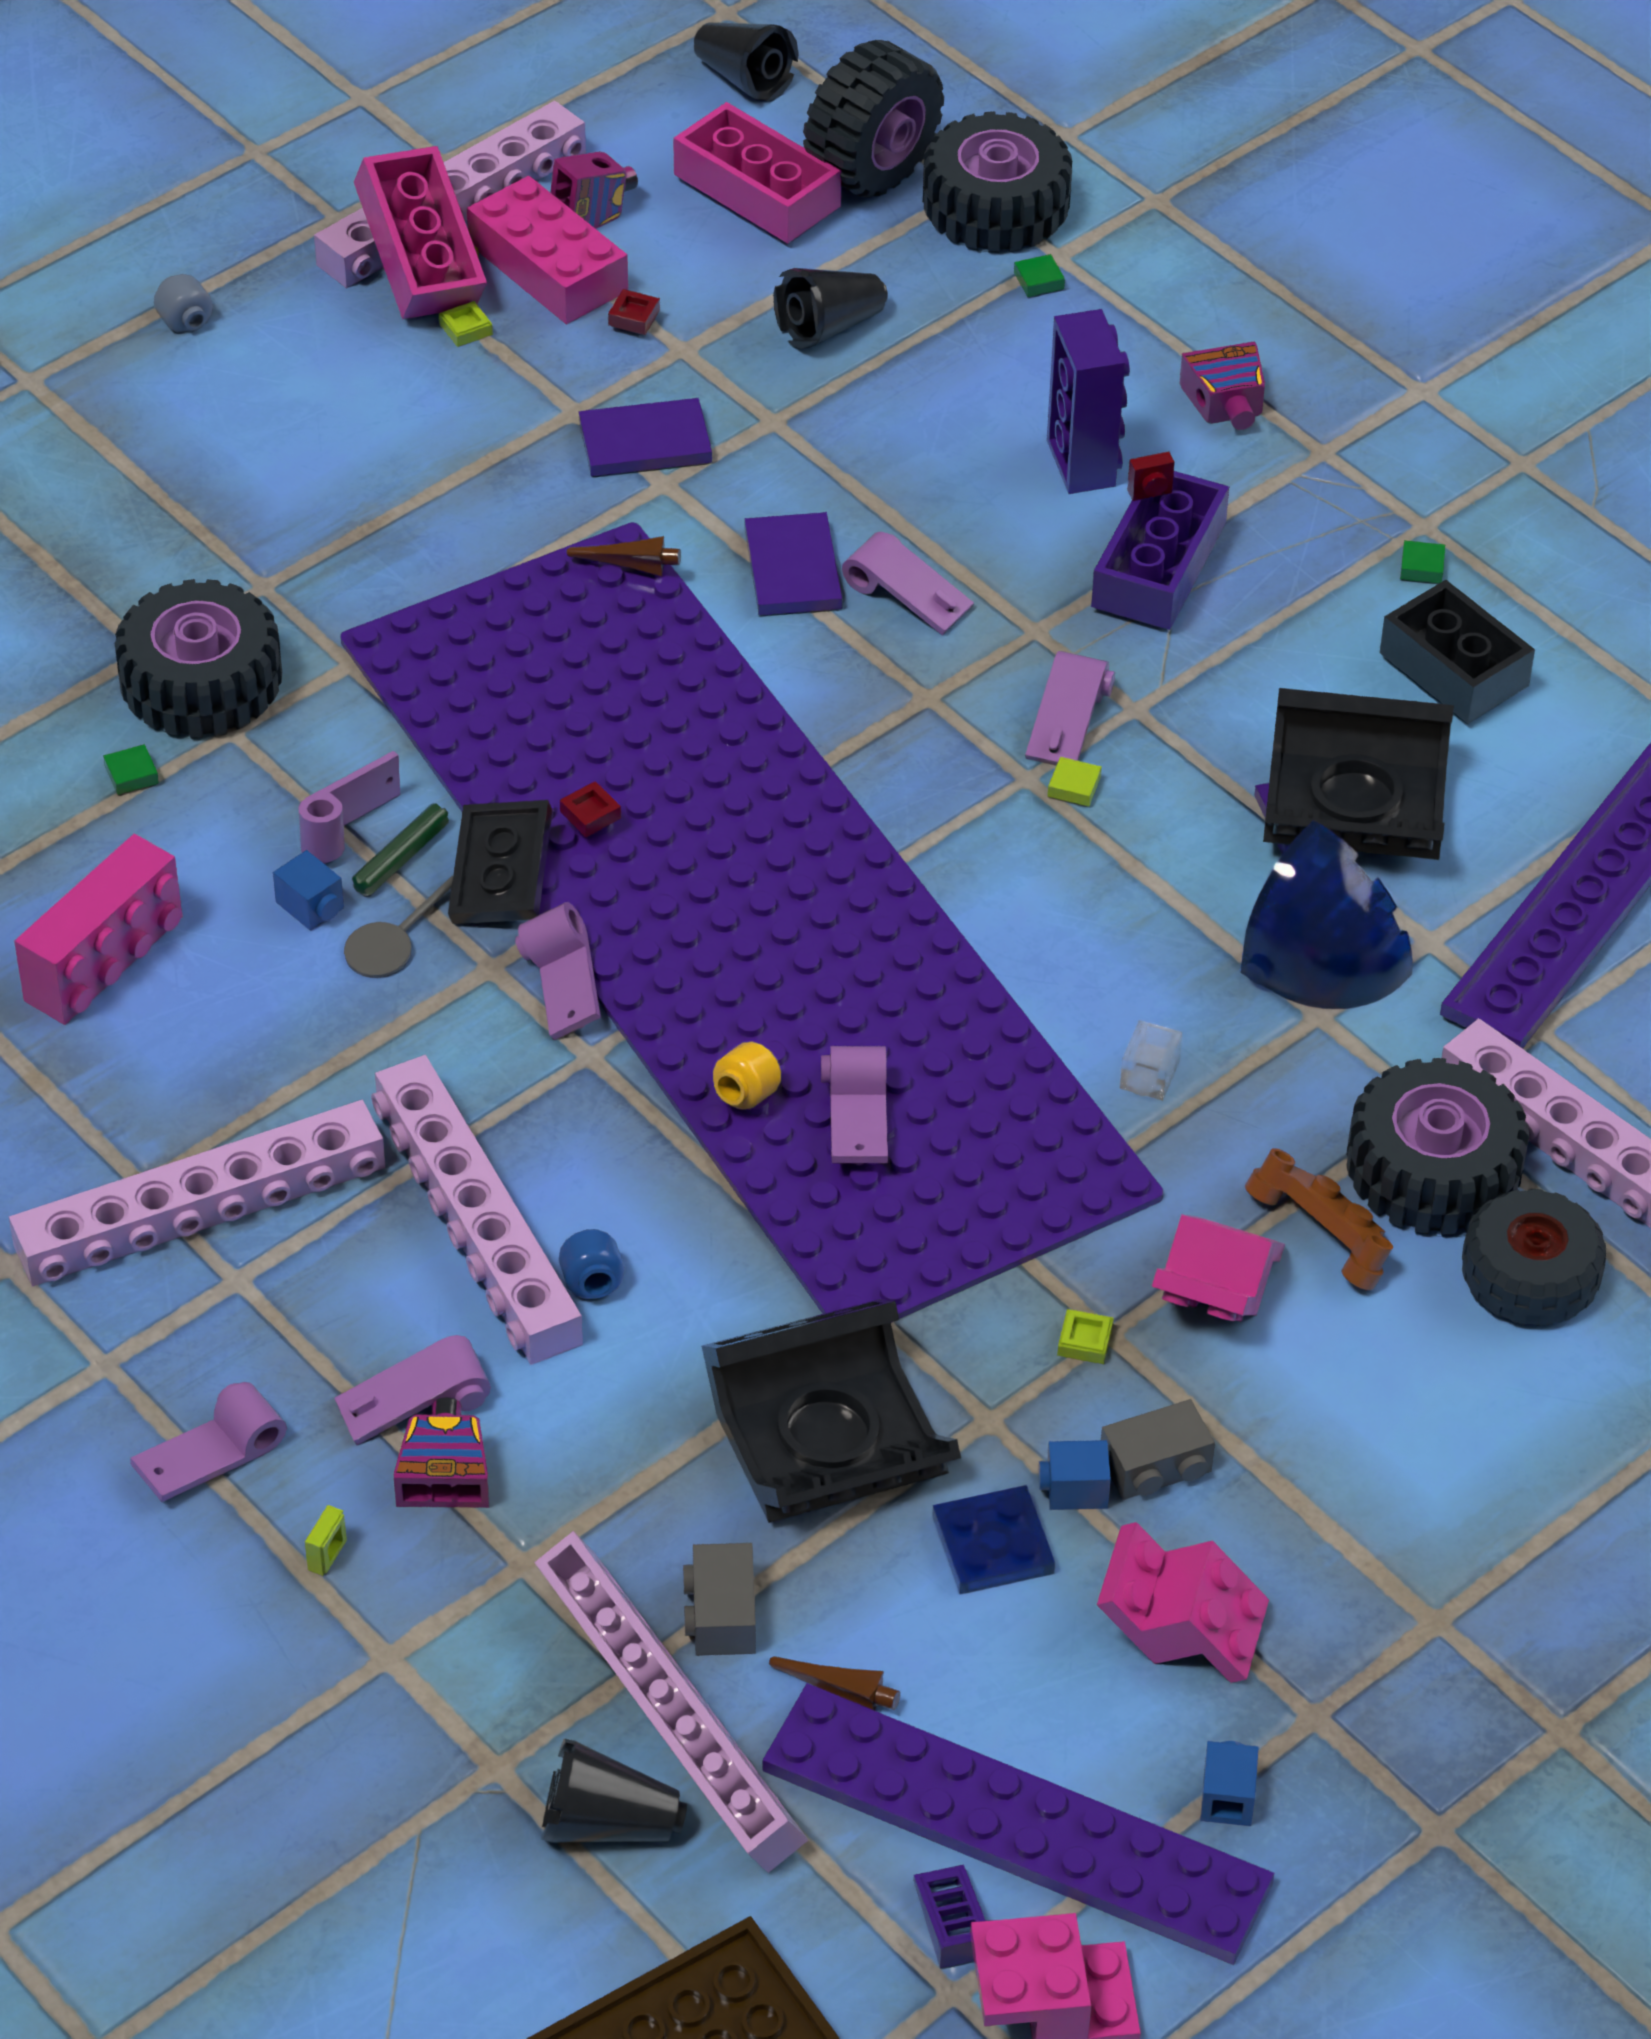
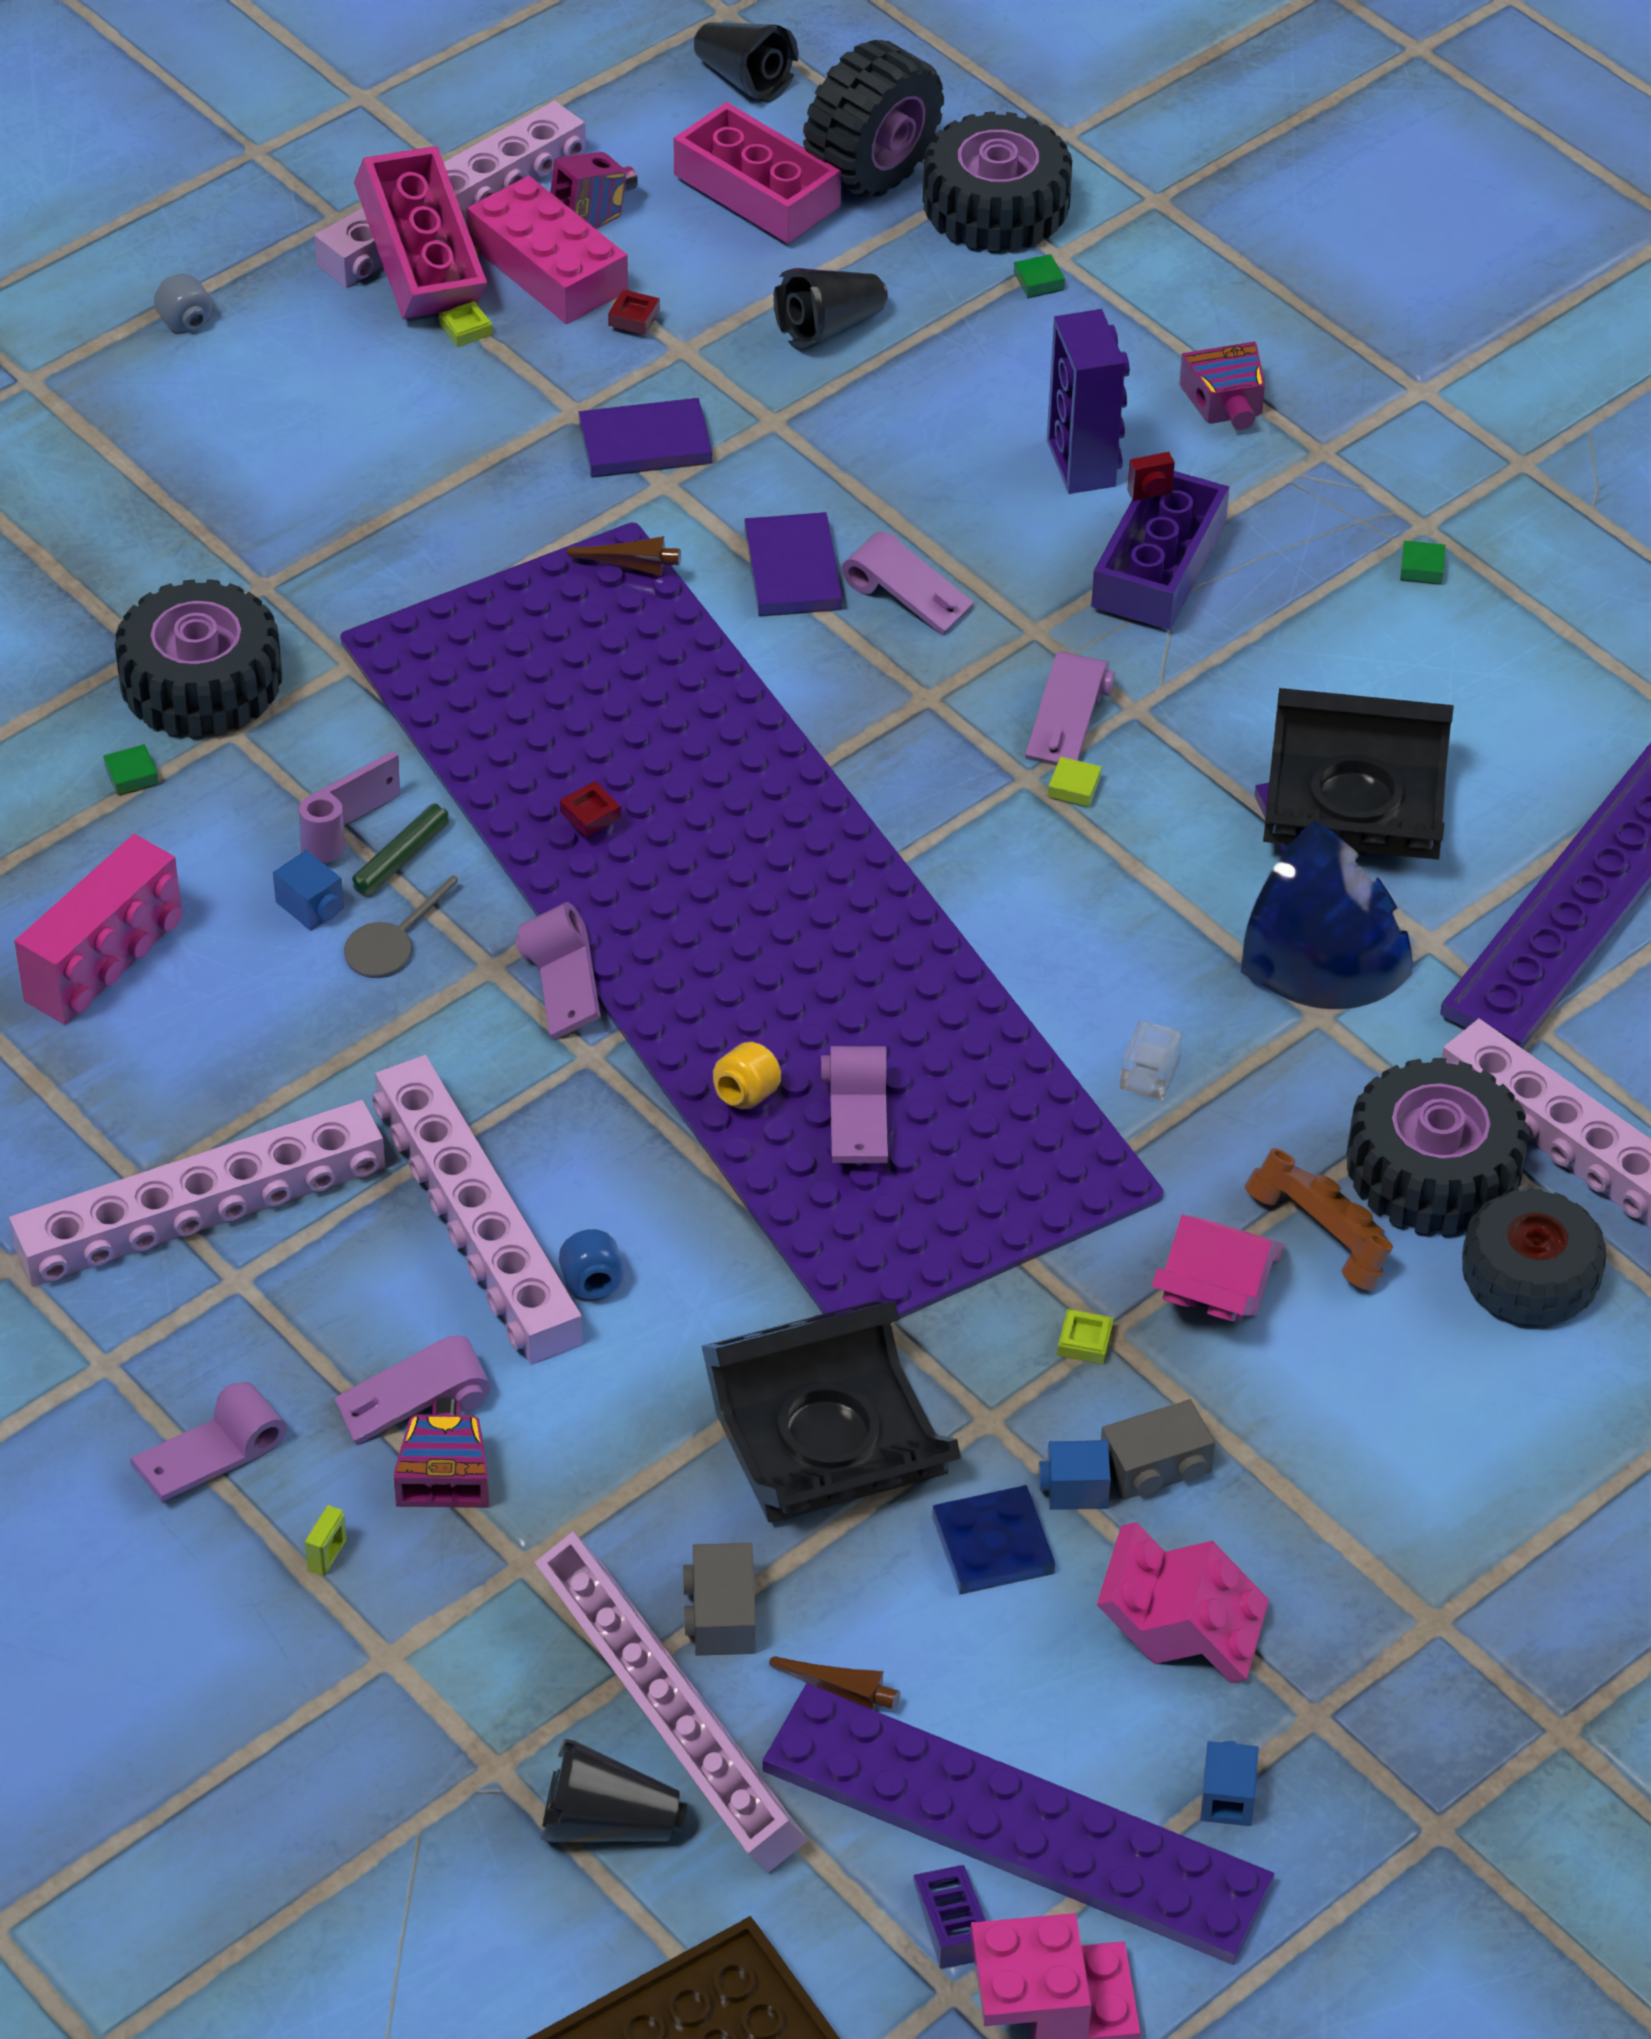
black plate [448,800,553,924] -> none
black brick [1379,580,1535,723] -> none

